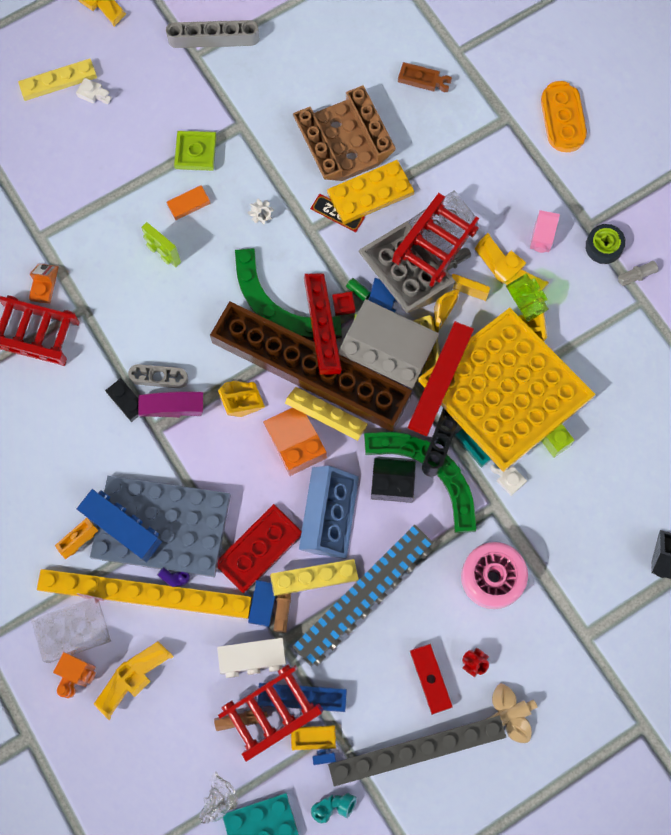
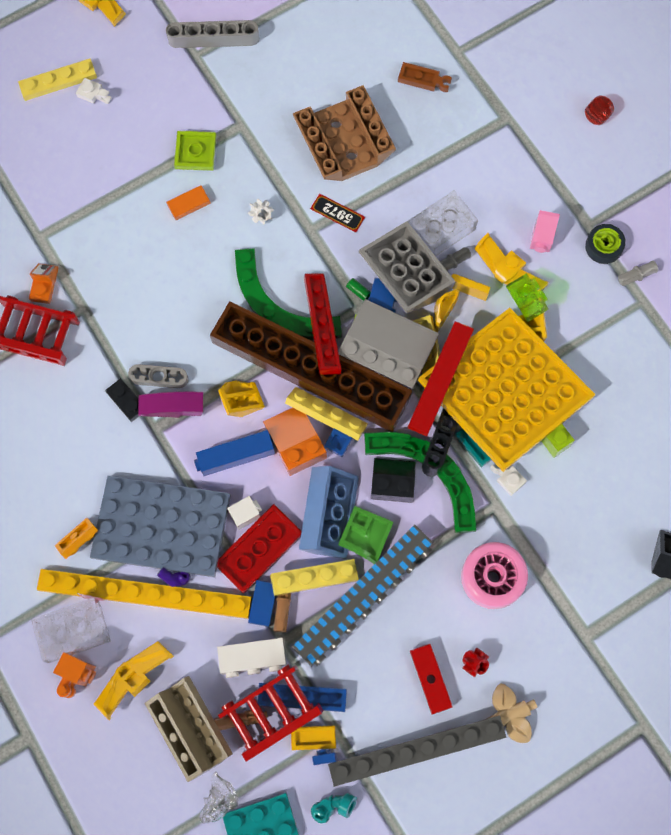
blue brick [76,489,162,563] -> none
lime plate [141,222,181,267] -> none
yellow plate [327,160,414,225] -> none
red plate [332,292,355,316] -> none
red fence [392,192,479,288] -> none
light orange tile [541,81,587,152] -> none
none -> dark tan brick [144,676,233,782]
none -> blue brick [194,430,275,476]
none -> white brick [227,496,262,530]
none -> blue plate [324,429,352,457]
none -> bright green plate [338,506,393,564]
none -> clear red piece [585,95,614,125]

